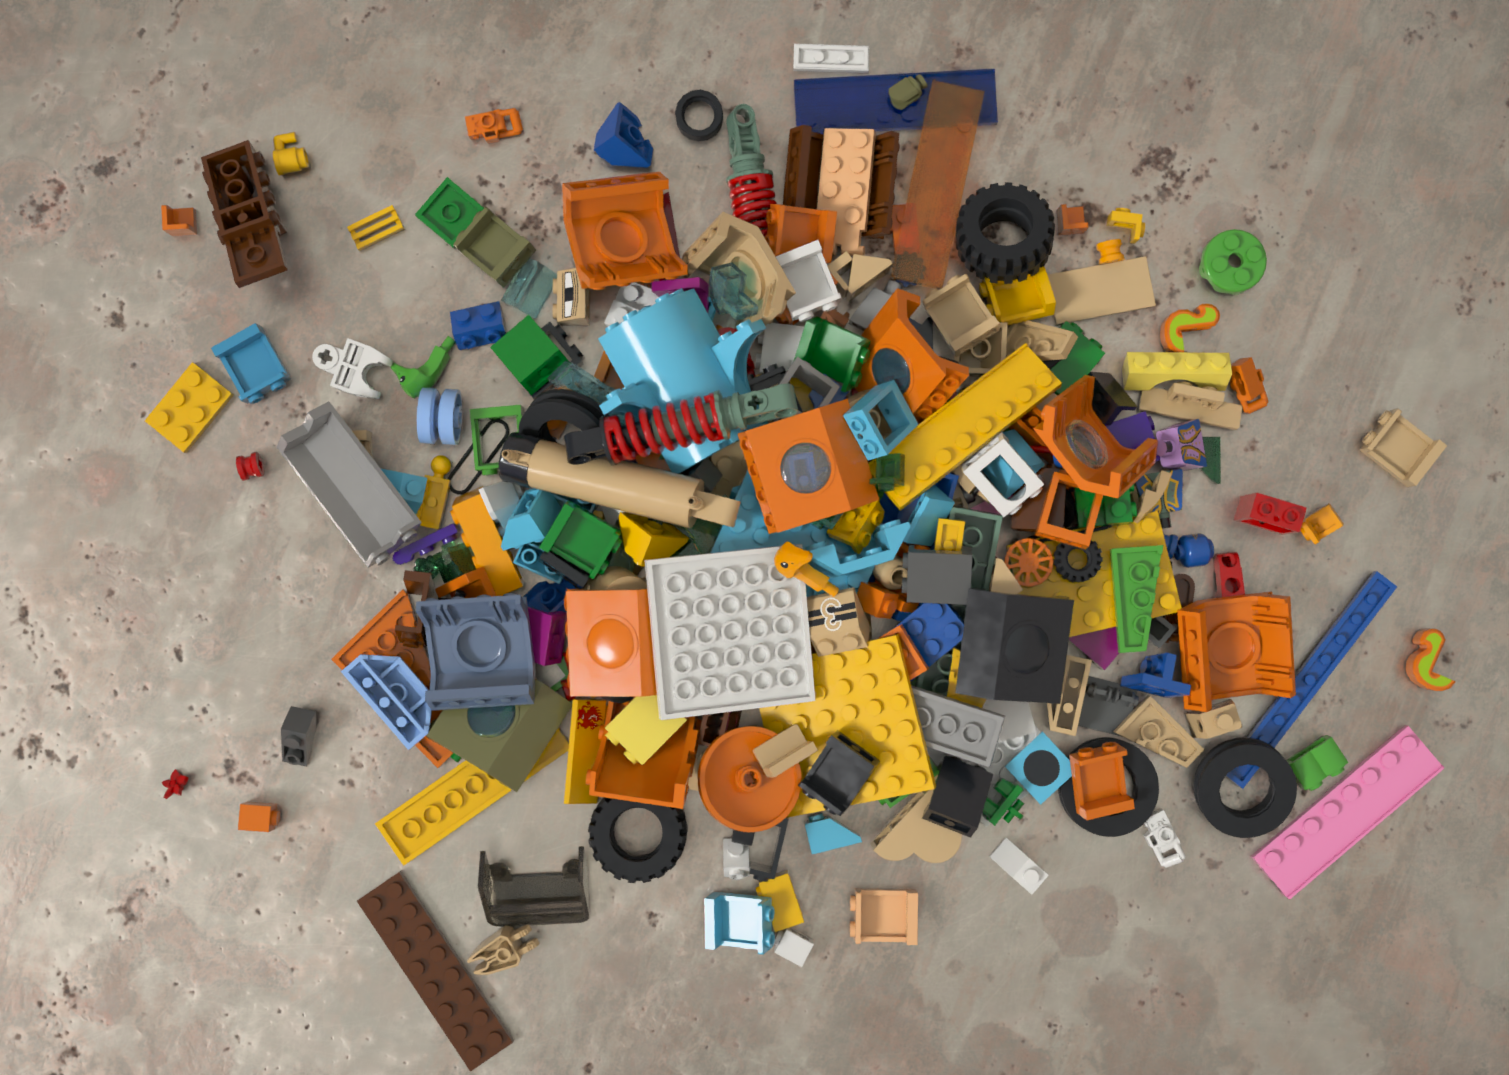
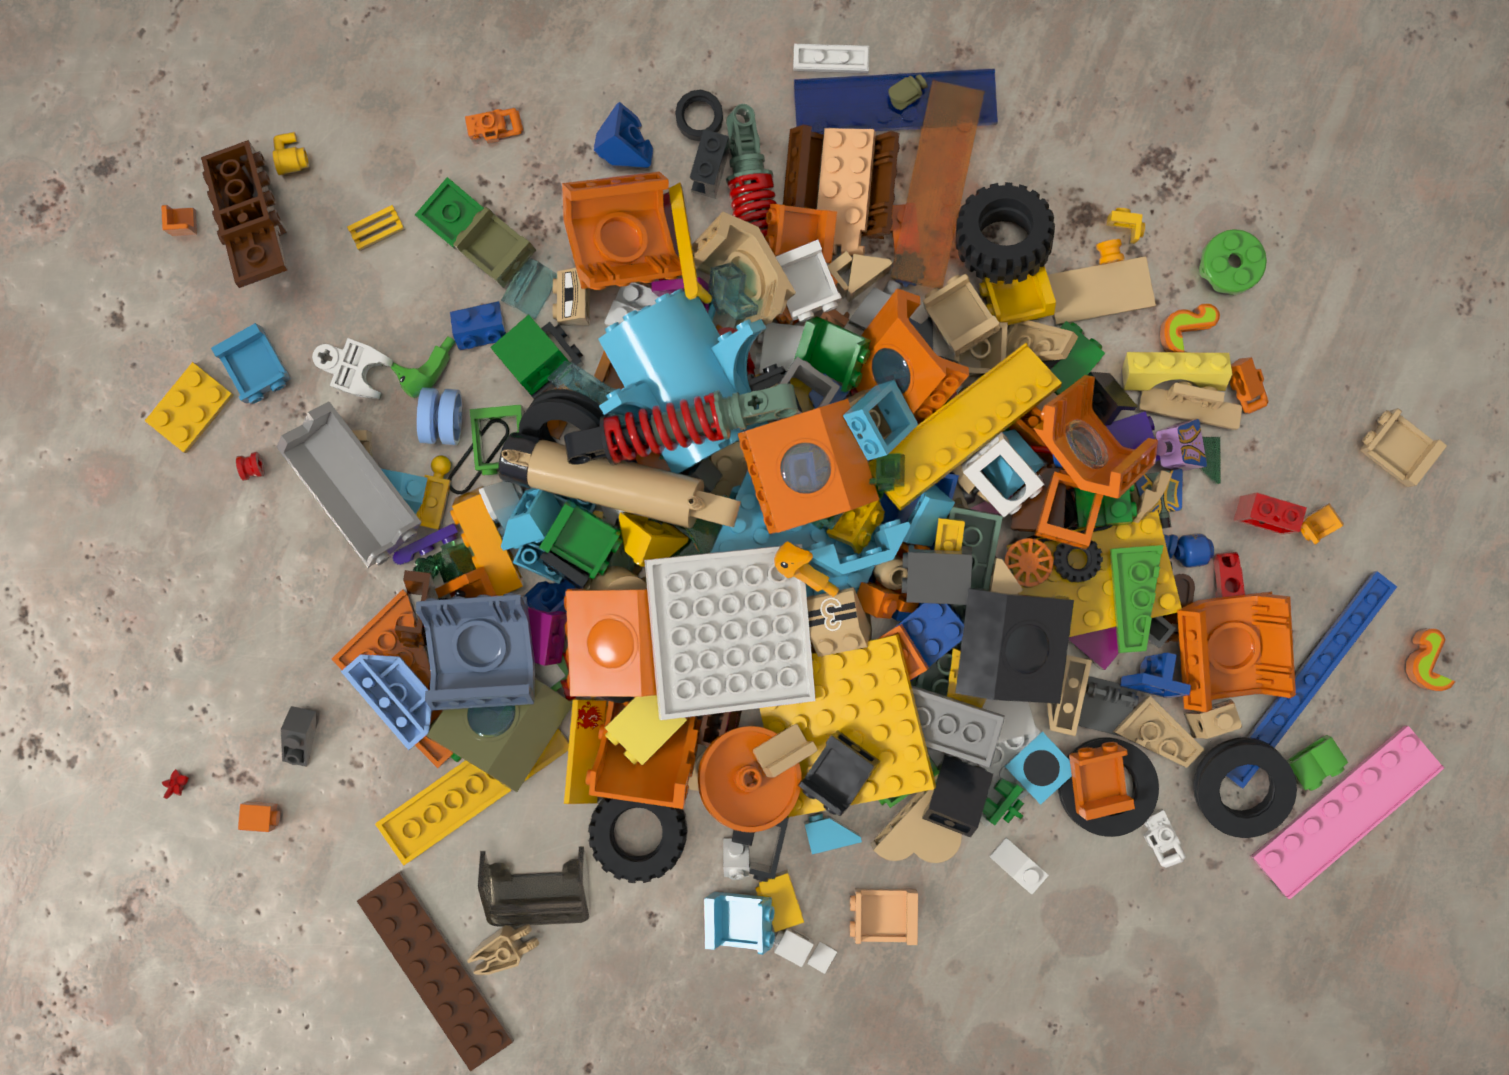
orange panel [1056,204,1089,235] -> none
none -> yellow piece [669,182,712,304]
none -> black panel [690,130,729,199]
none -> white sticker [807,942,837,974]

